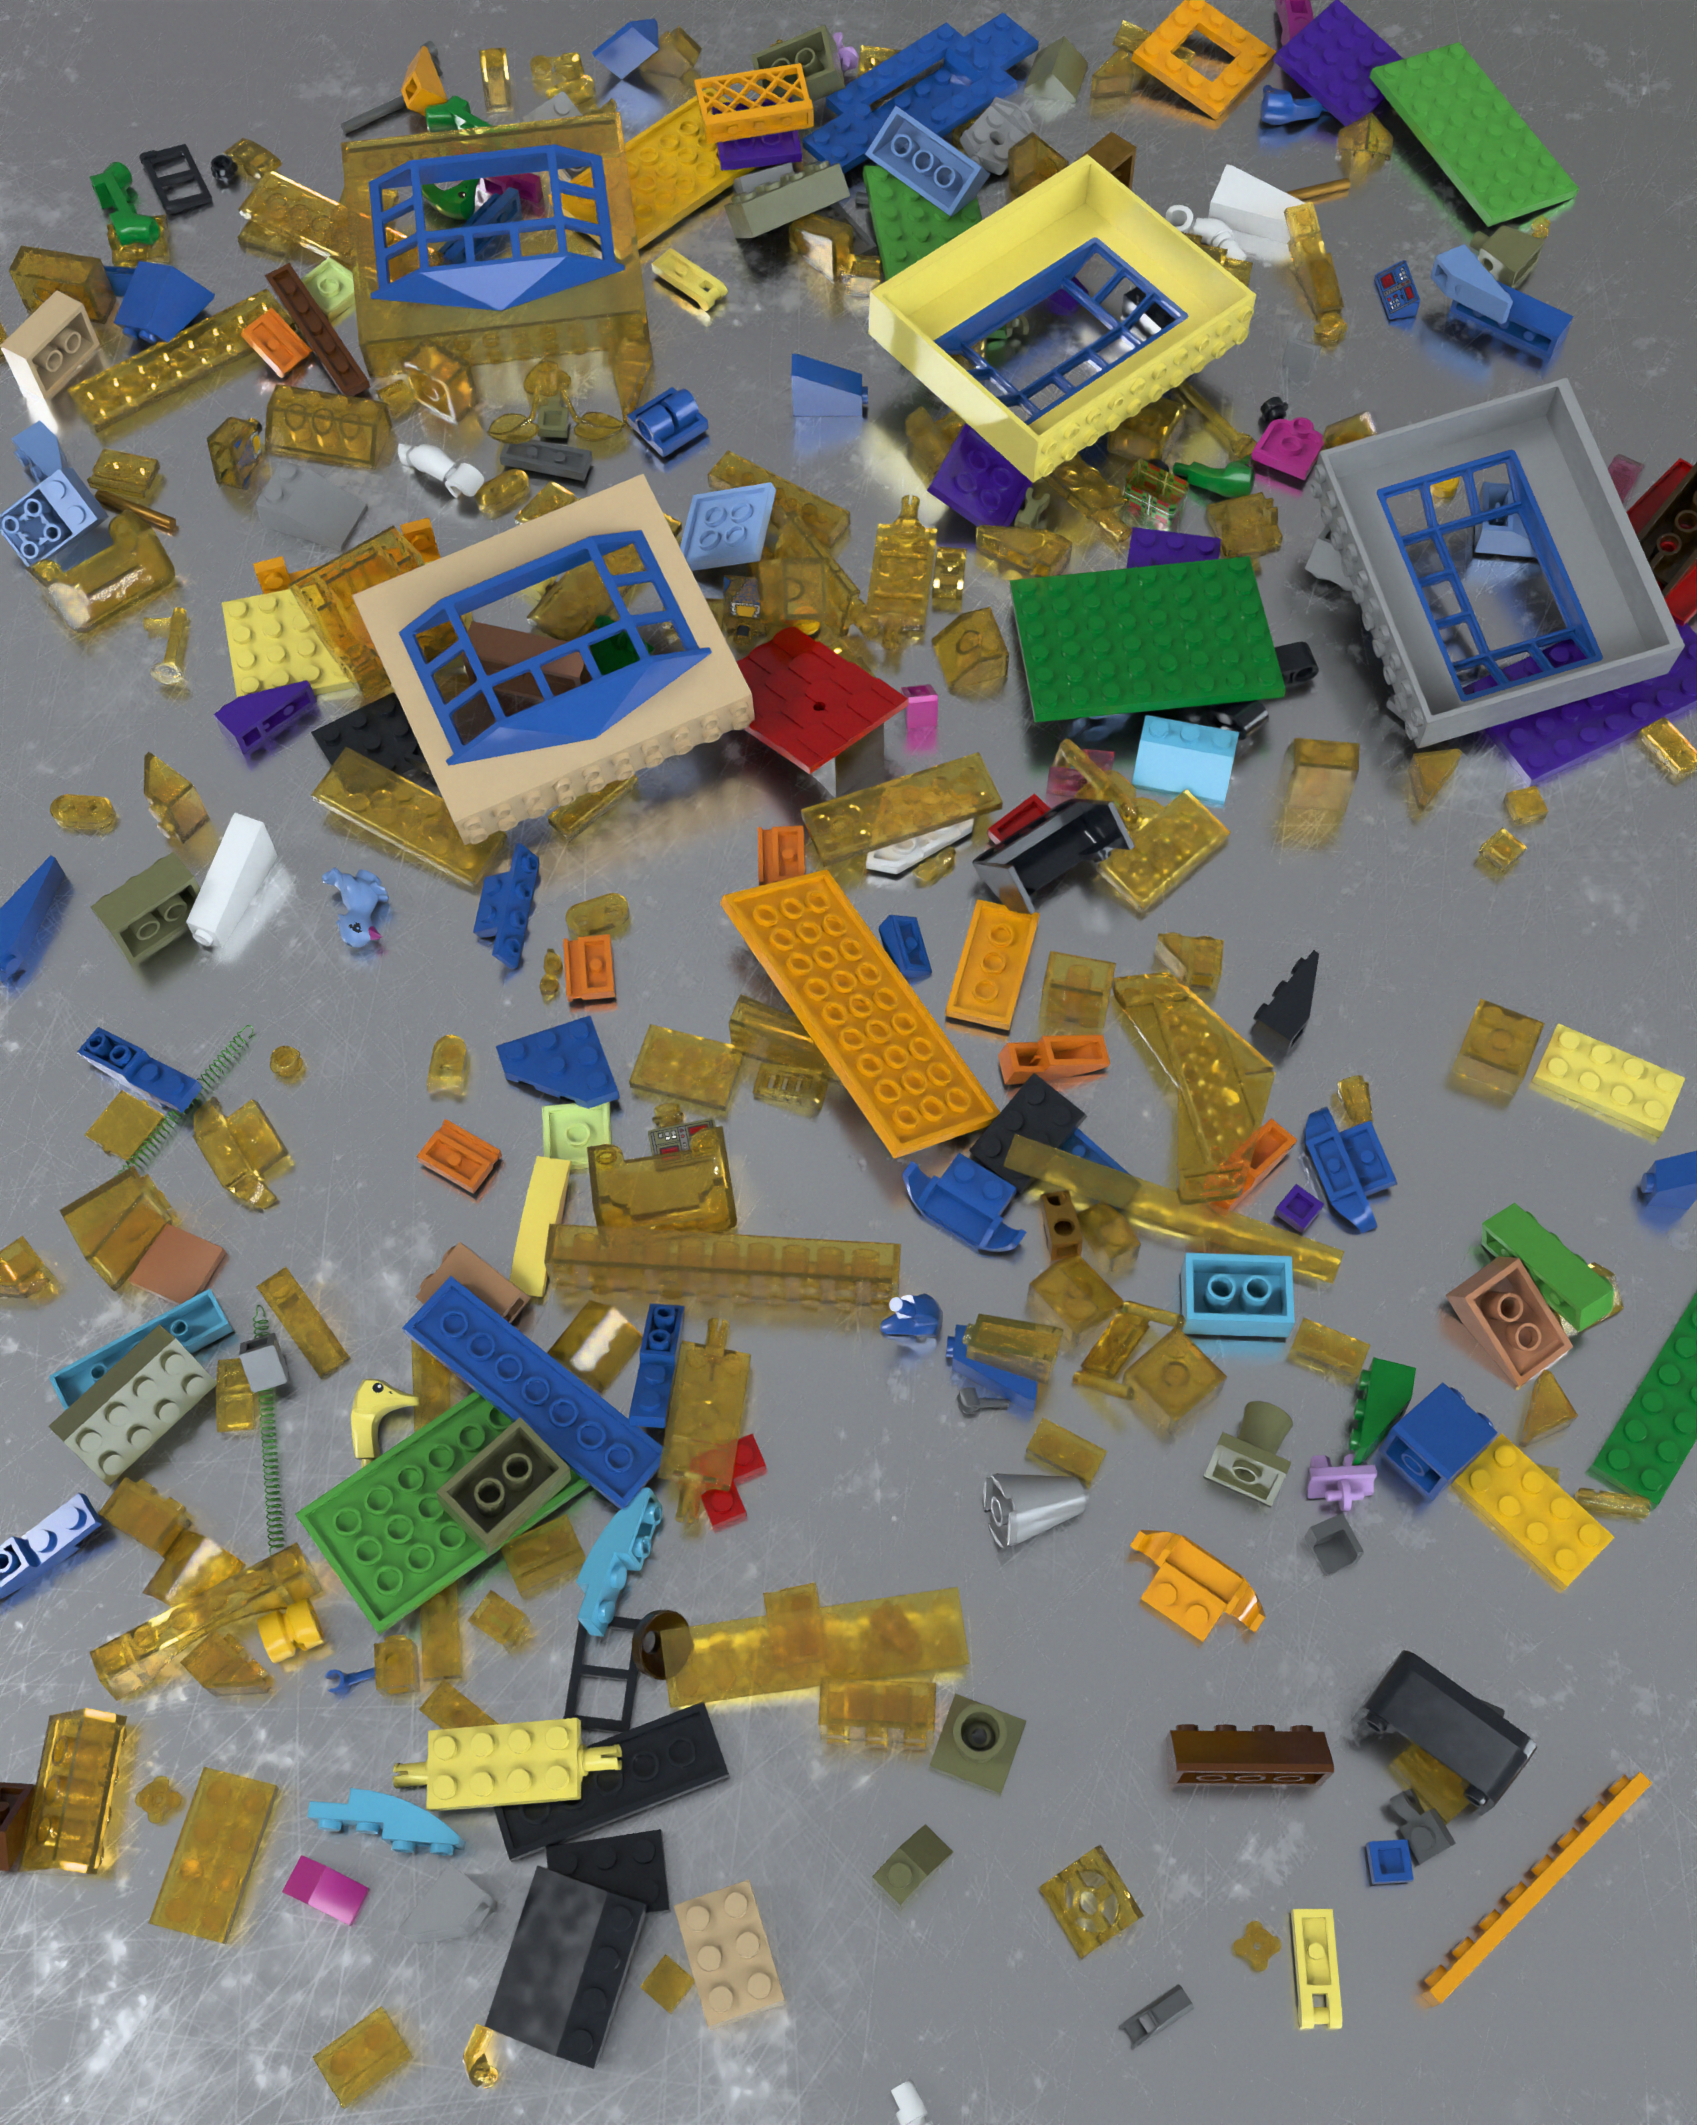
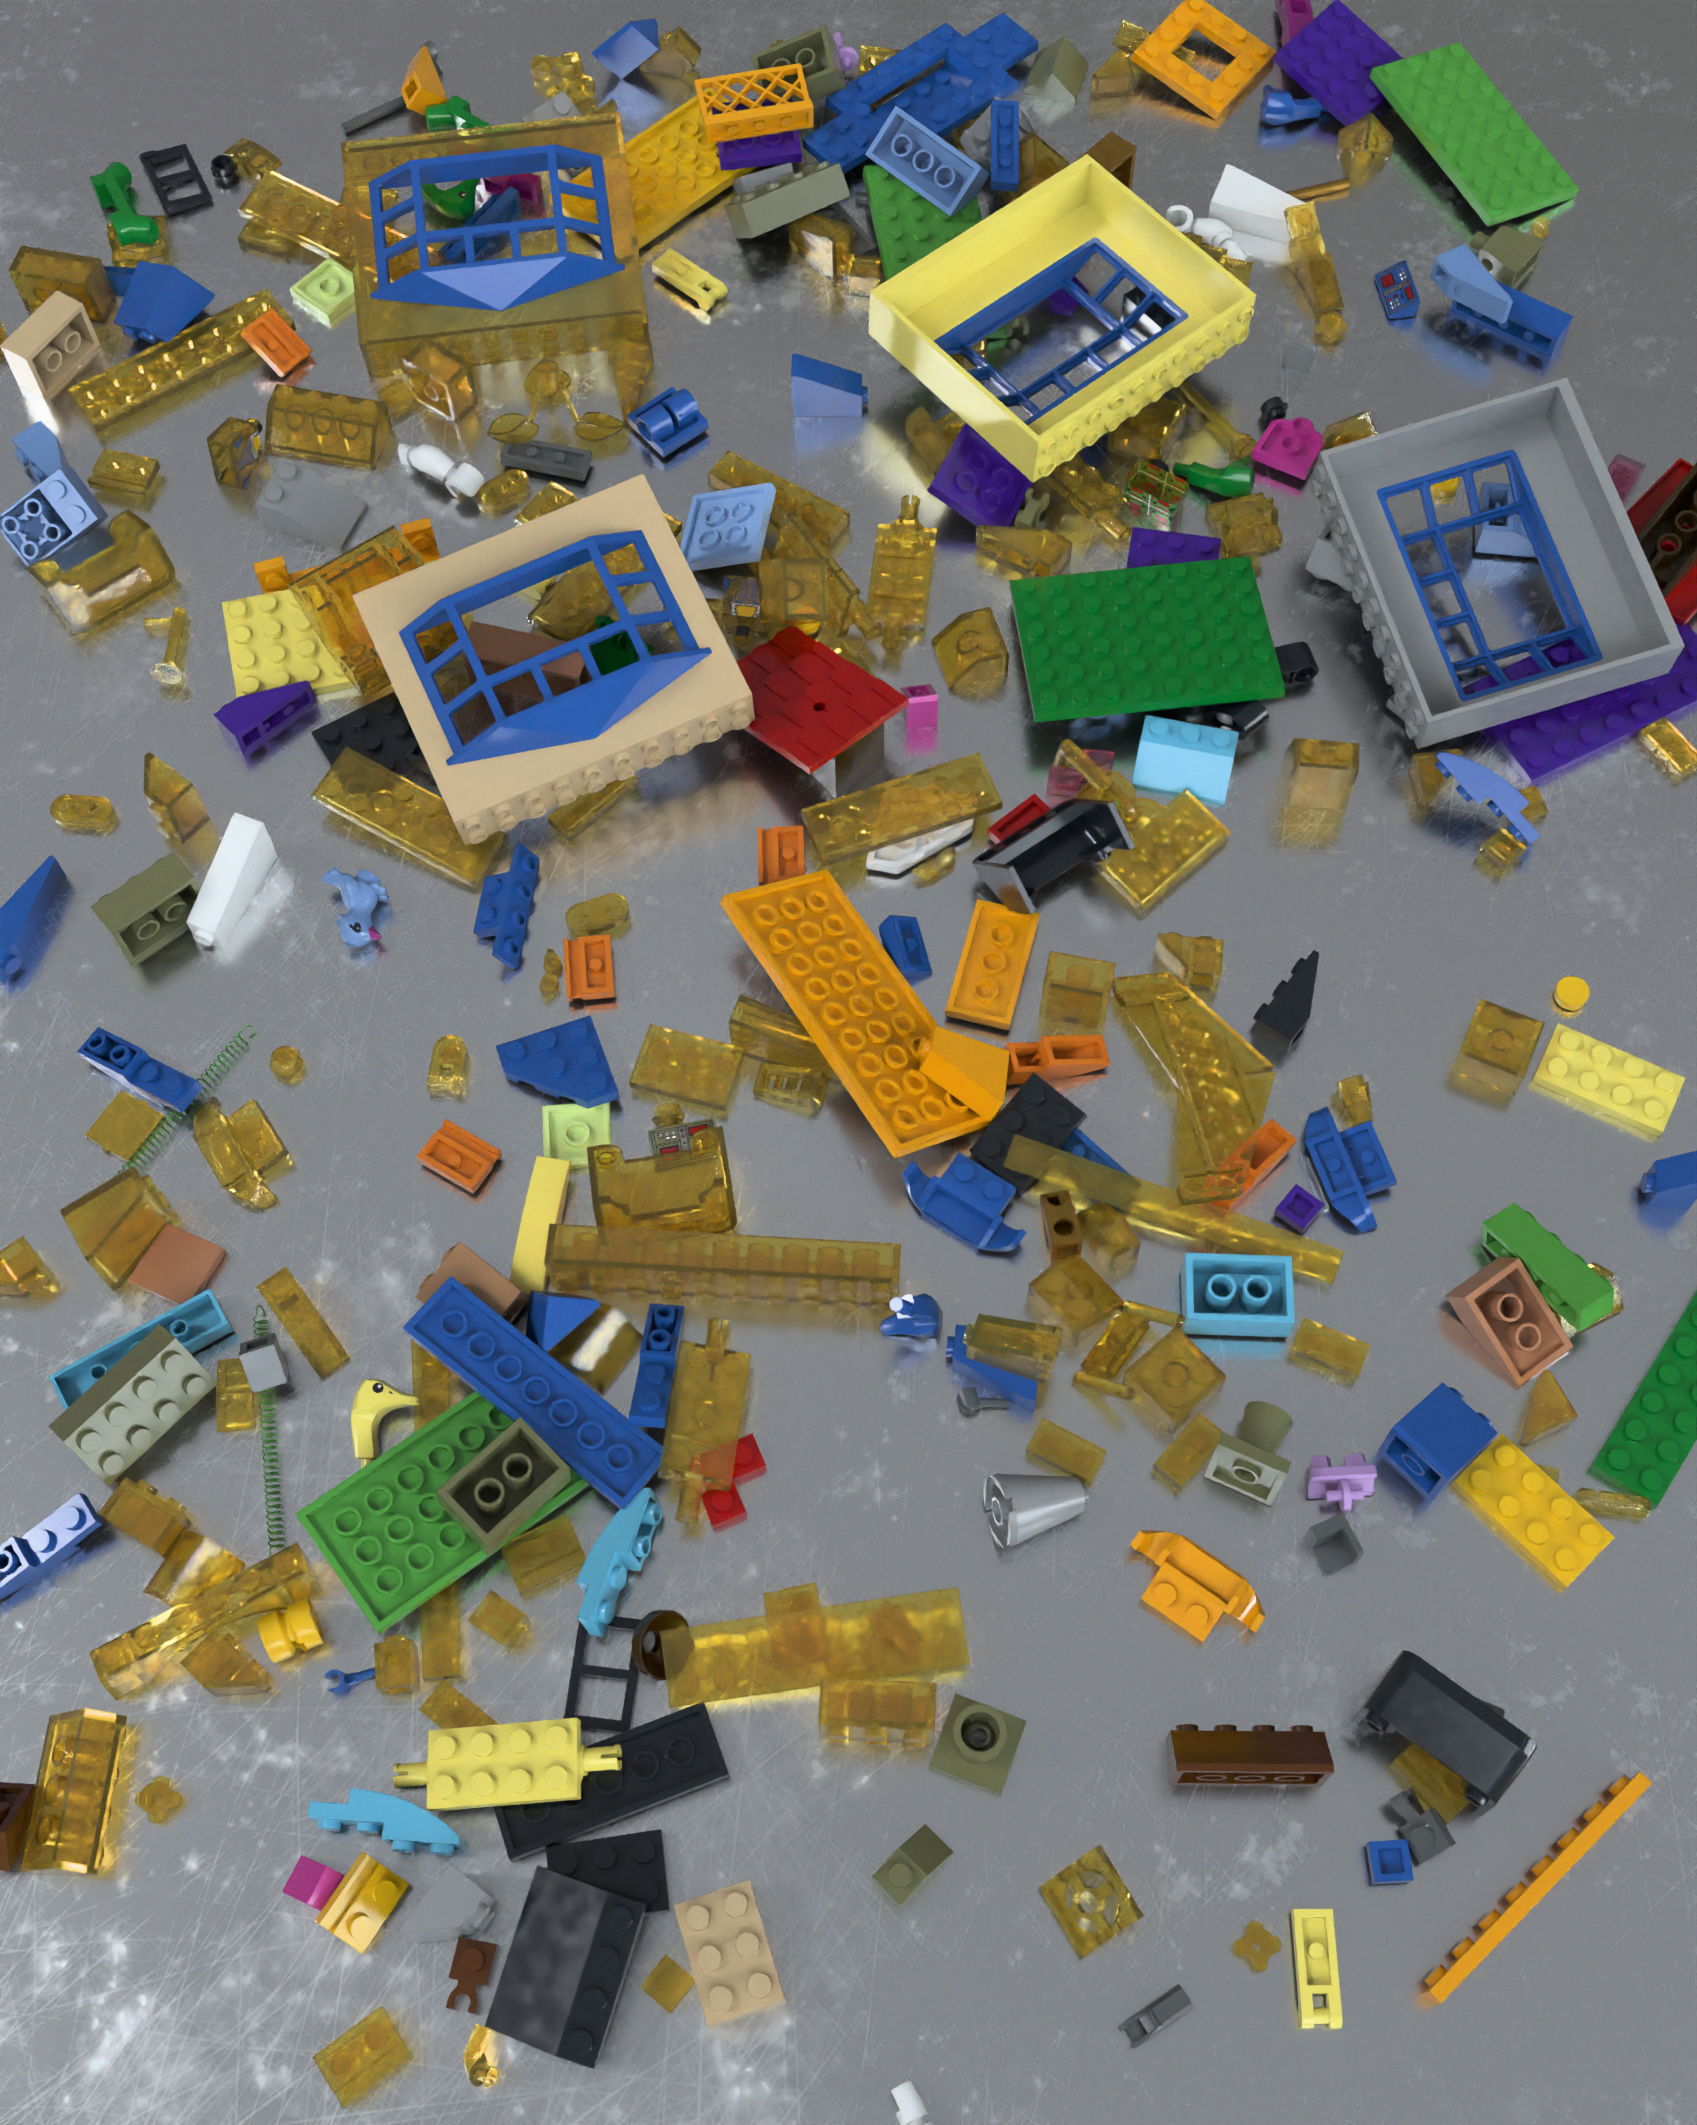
pearl gold bar [95,490,176,530] -> none
clear yellow plate [149,1767,279,1945] -> none
reddish brown plate [265,263,371,400] -> none
clear yellow slope [479,48,513,113] -> none
olive plate [537,387,569,438] -> none
clear yellow slope [932,547,967,600] -> none
green slope [1348,1357,1416,1466] -> none
none -> yellow plate [314,1851,409,1954]
none -> reddish brown plate [446,1936,499,2015]
none -> blue slope [525,1290,601,1352]
none -> light orange slope [917,1026,1010,1121]
none -> blue plate [990,100,1019,191]
none -> clear yellow plate [1152,1412,1223,1491]
none -> slope [1434,750,1541,844]
none -> yellow tile [1554,976,1590,1010]

